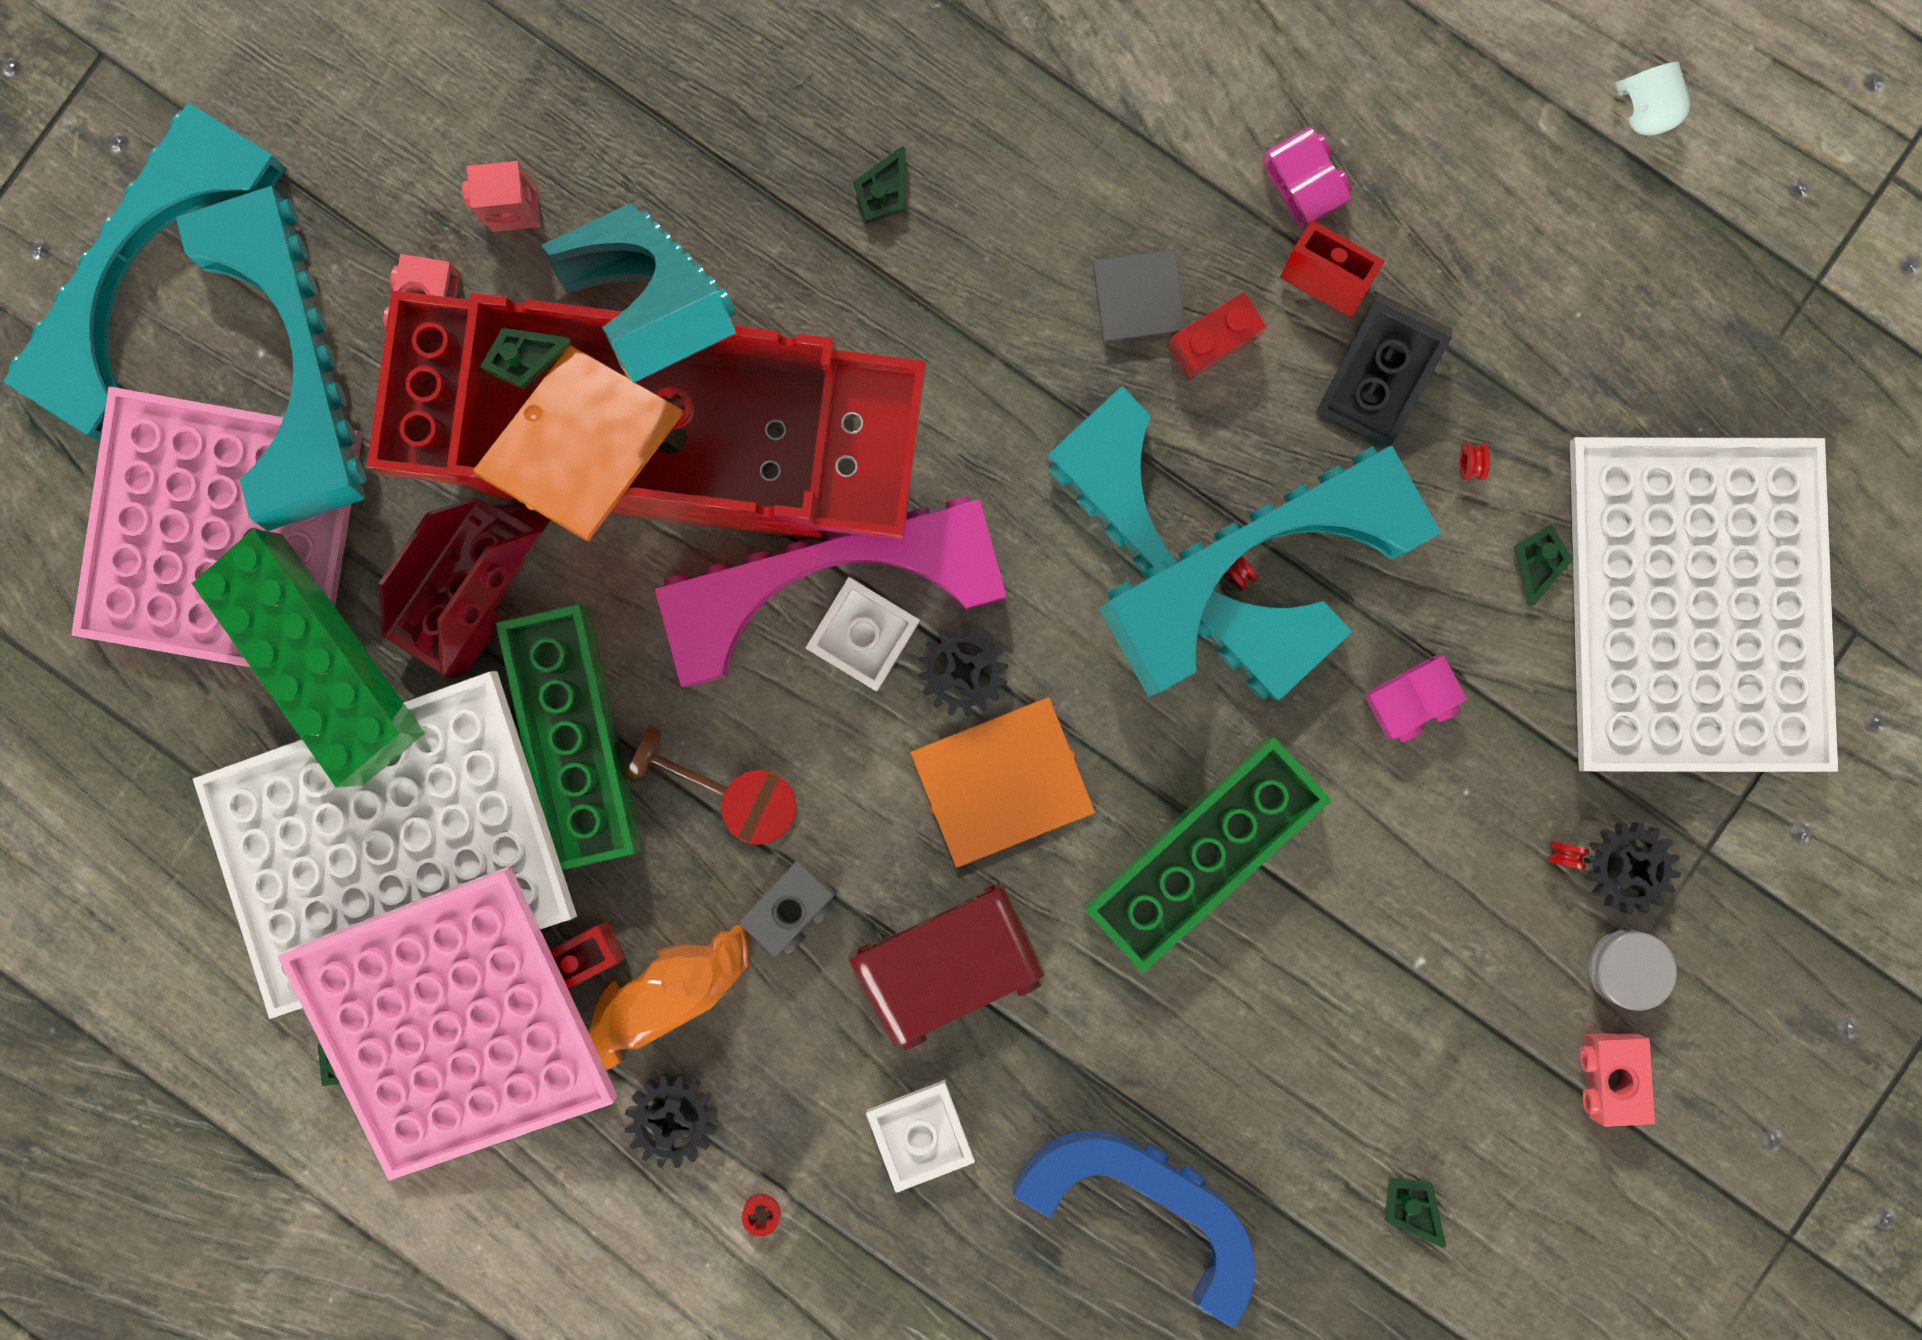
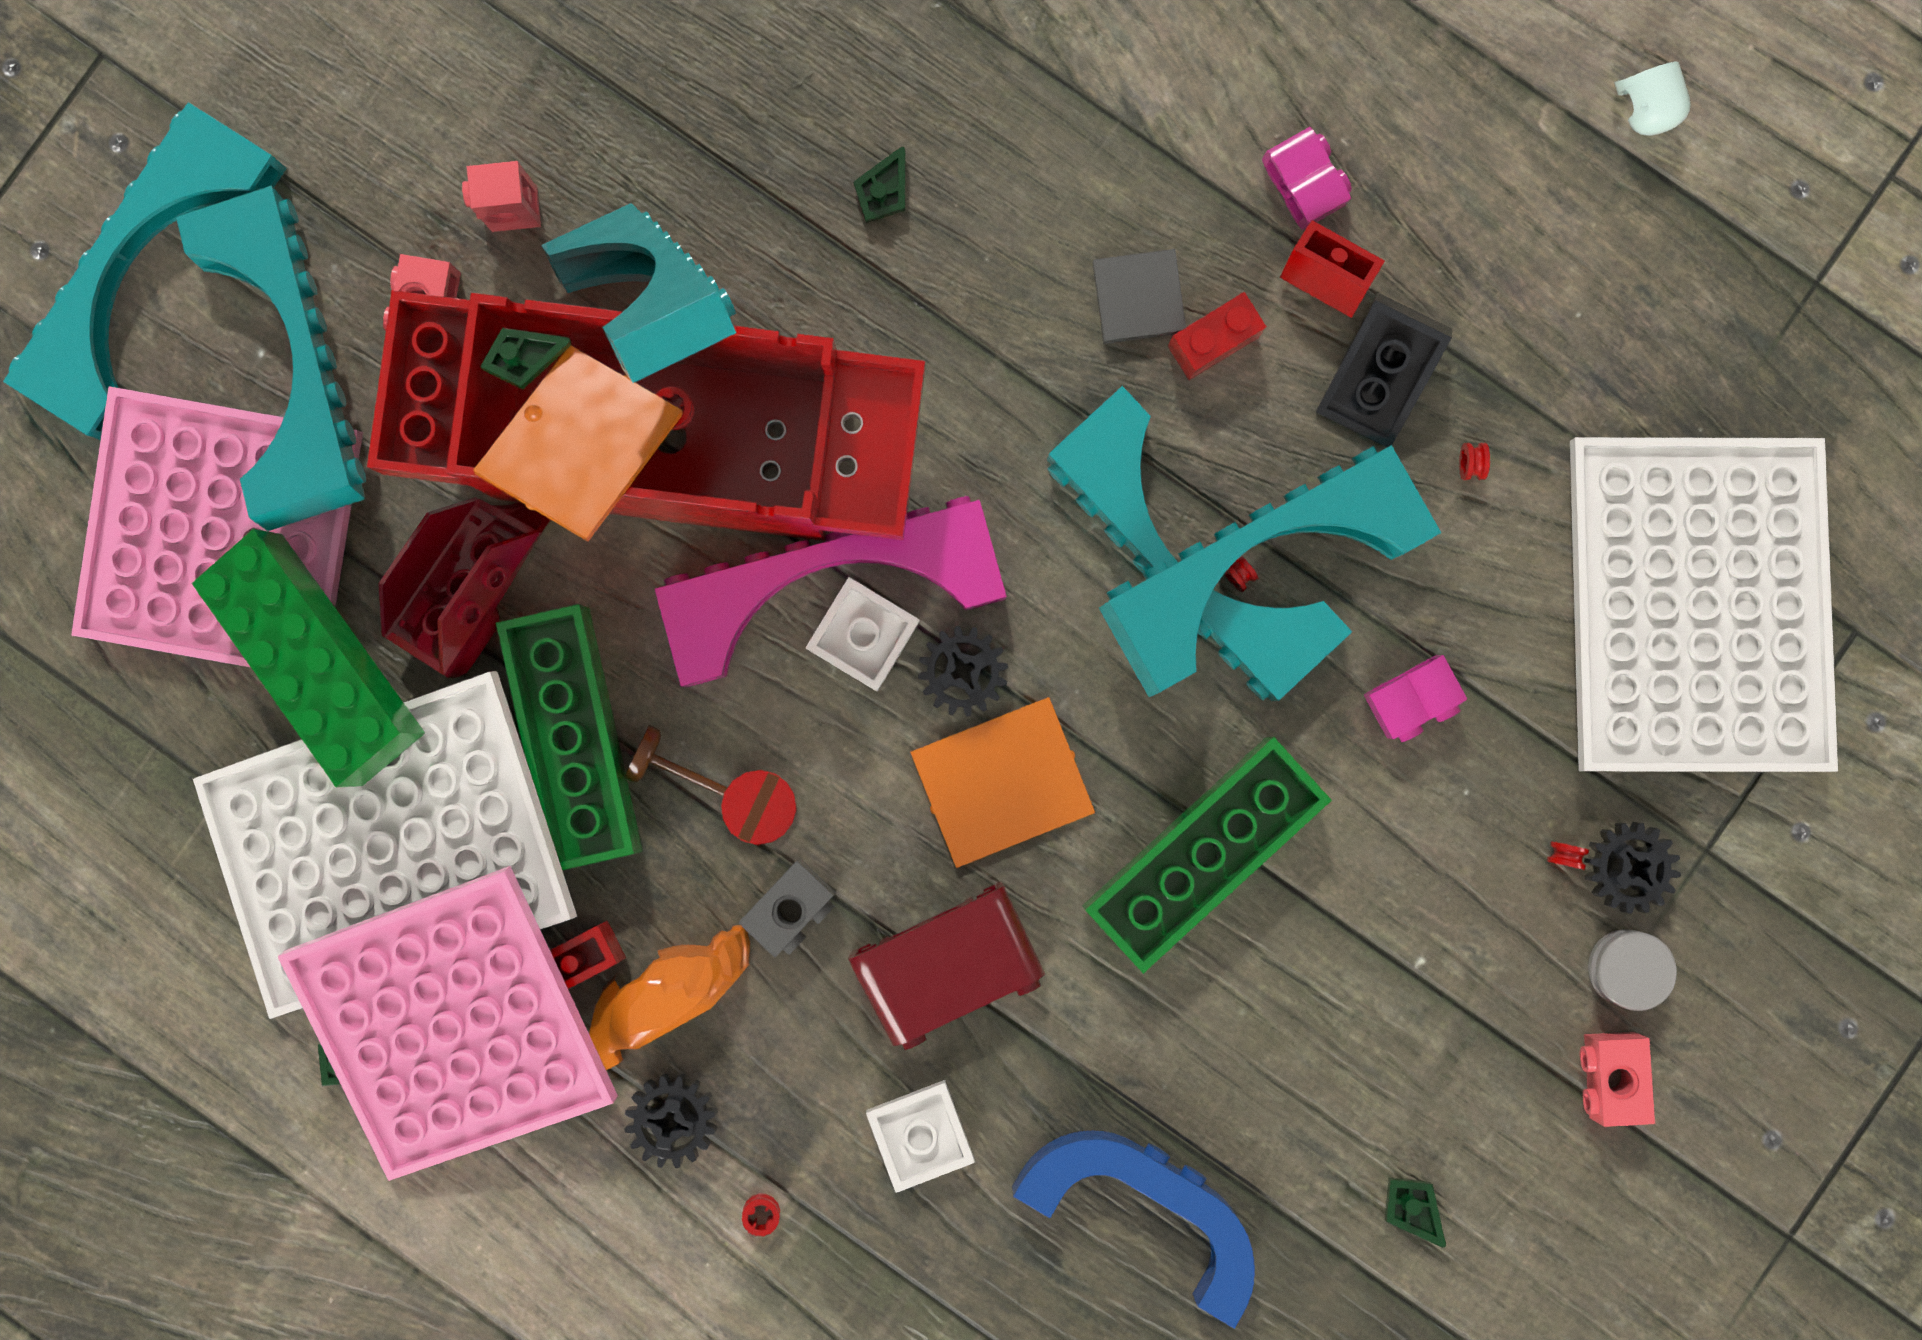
dark green piece [1513,524,1573,606] -> none

